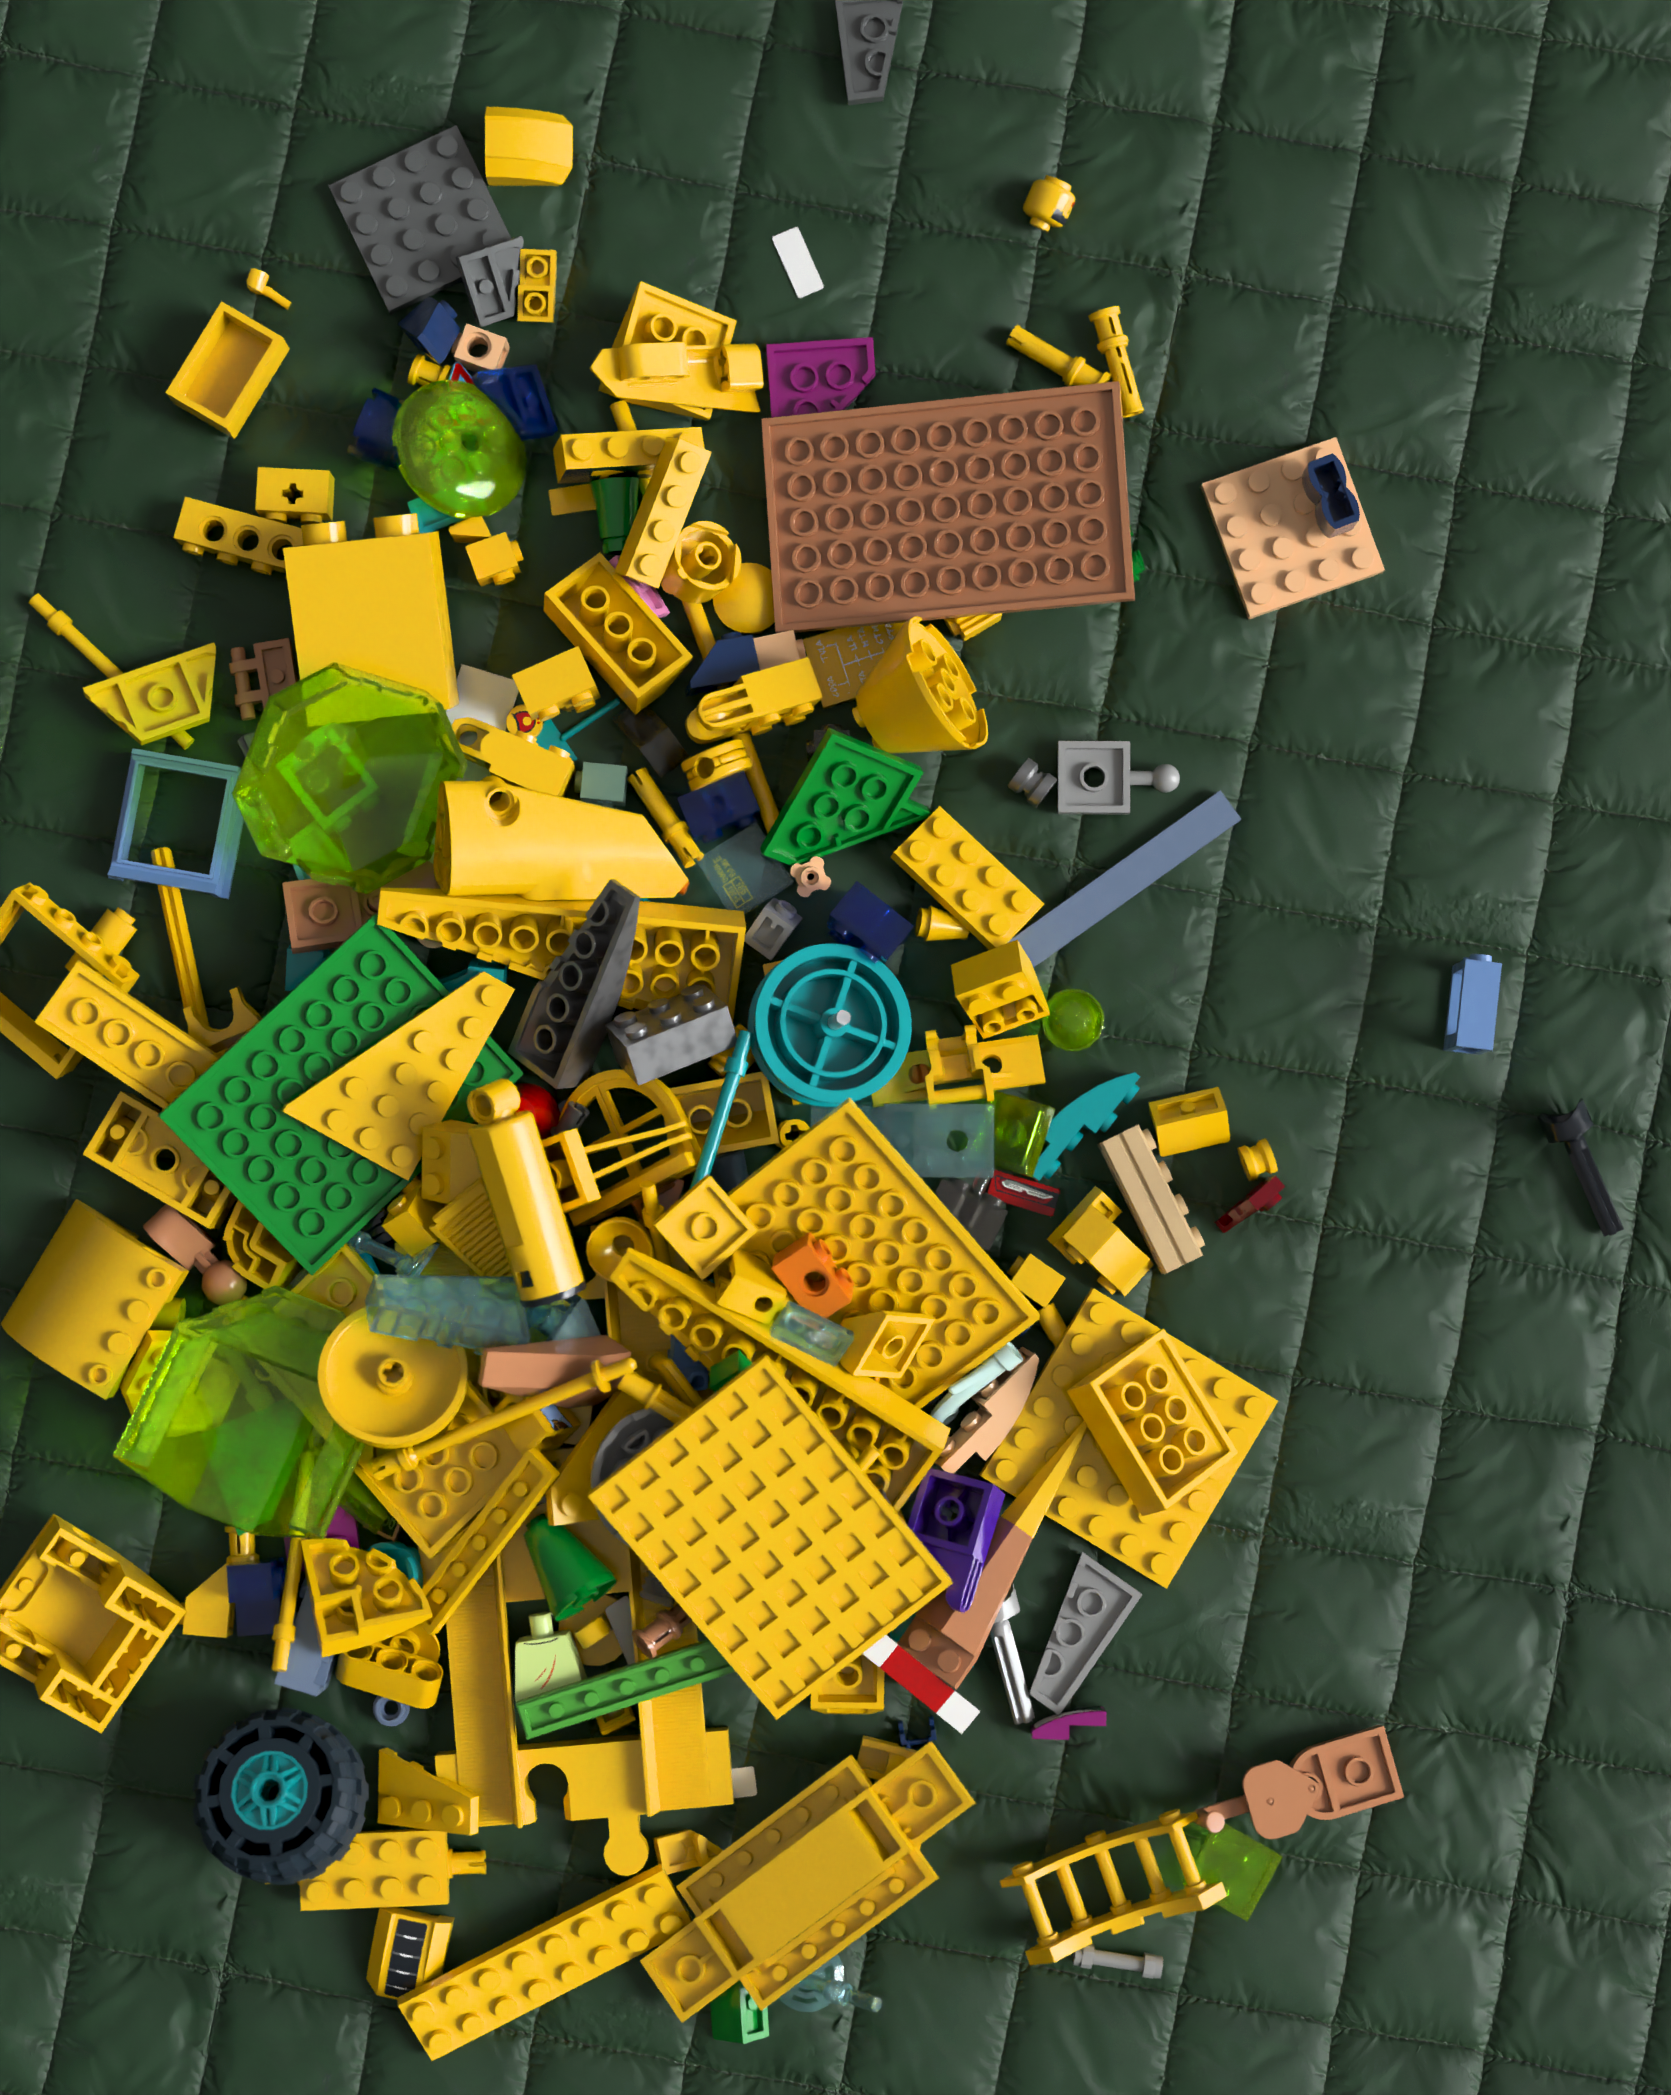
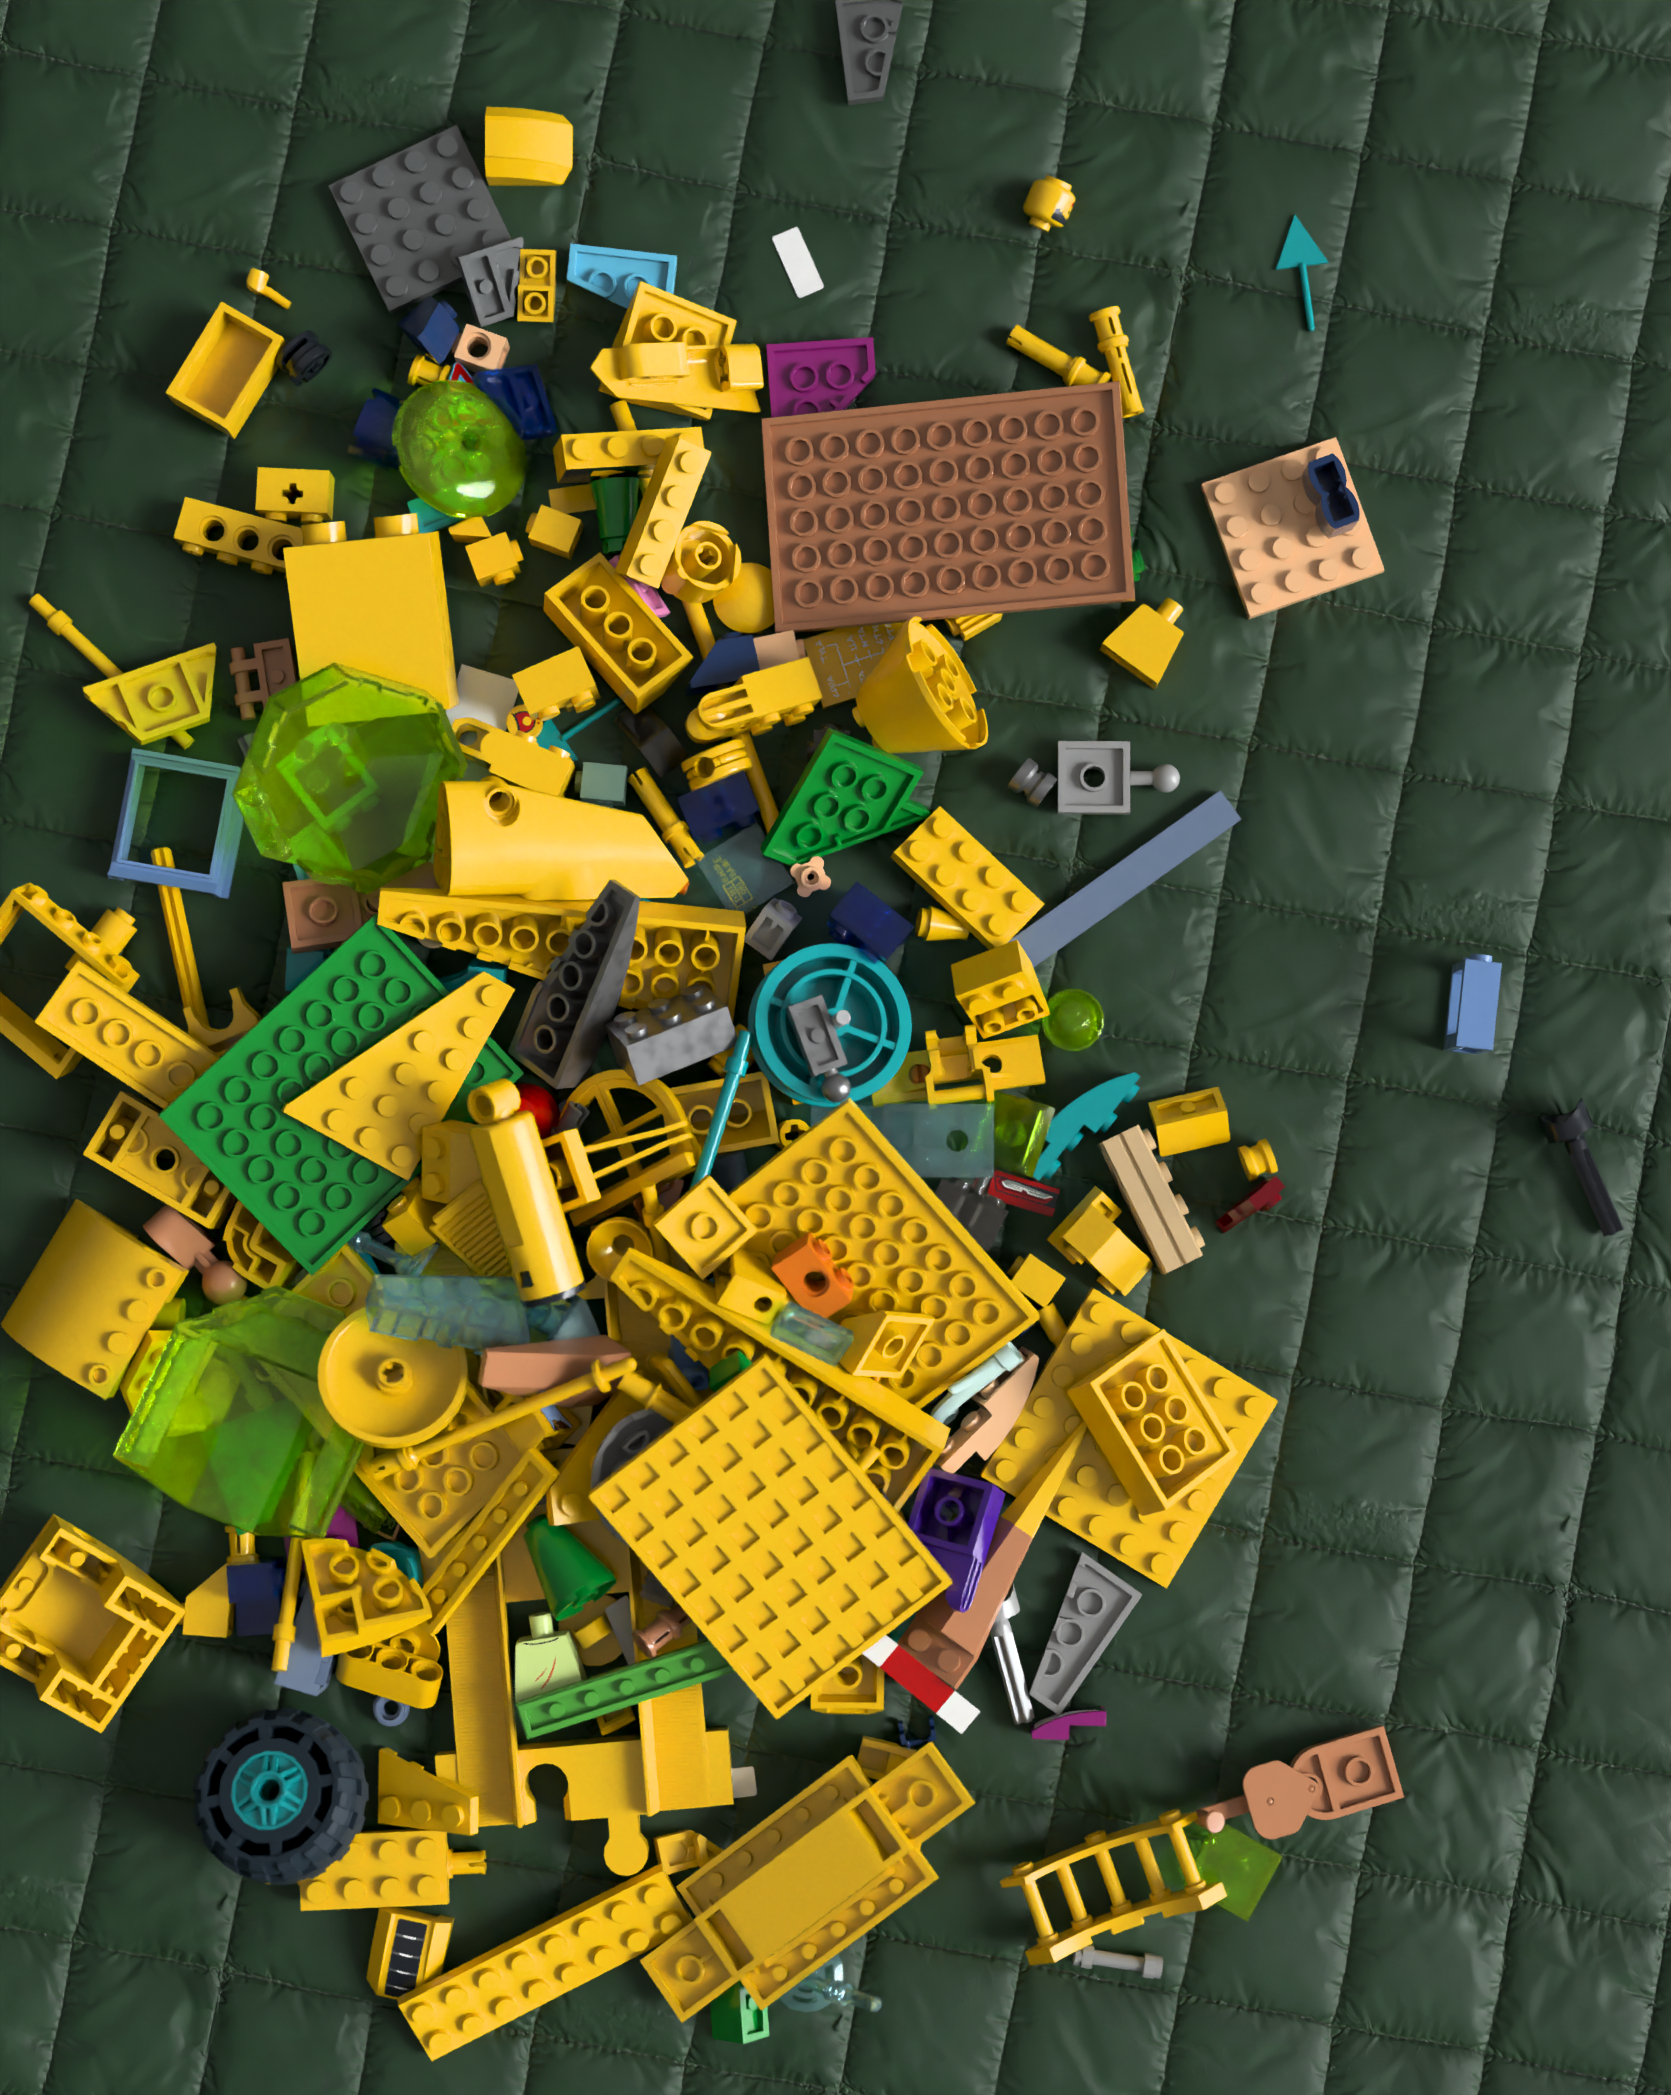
none -> black wheel [275,330,332,386]
none -> yellow brick [526,504,584,560]
none -> medium azure wing [567,243,678,309]
none -> flat silver plate [785,995,851,1103]
none -> yellow torso [1100,597,1184,689]
none -> teal piece [1276,215,1329,332]

